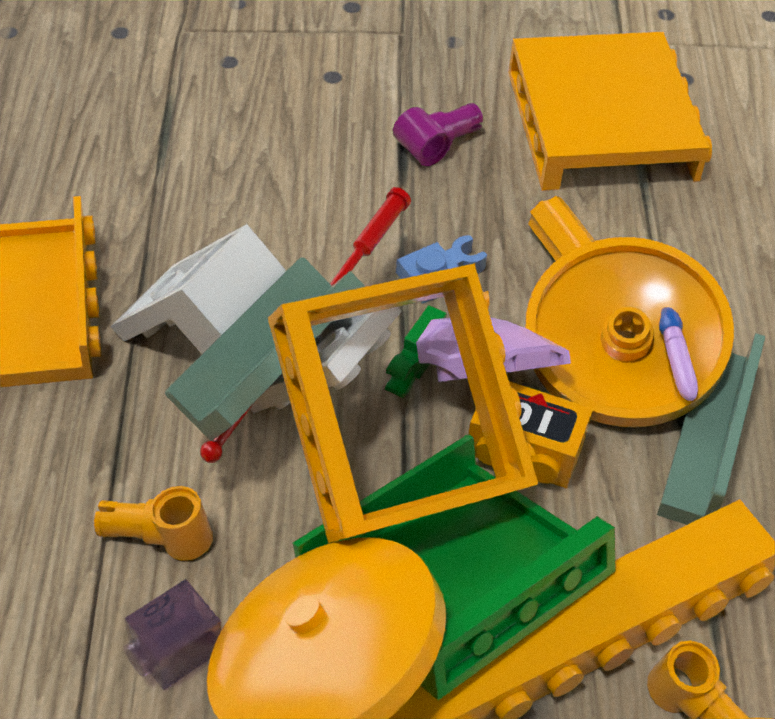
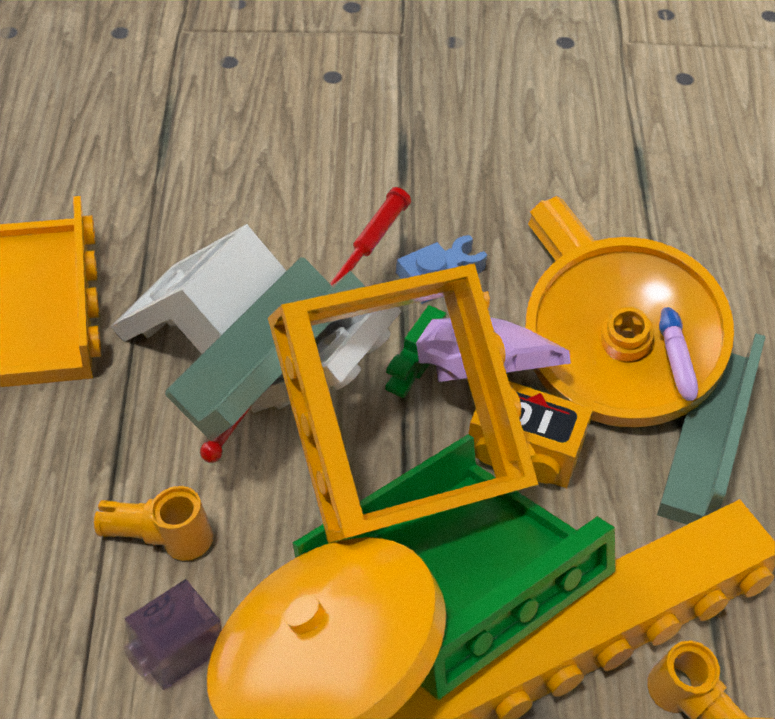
magenta pin [392,103,483,166] -> none
light orange panel [508,32,712,191] -> none

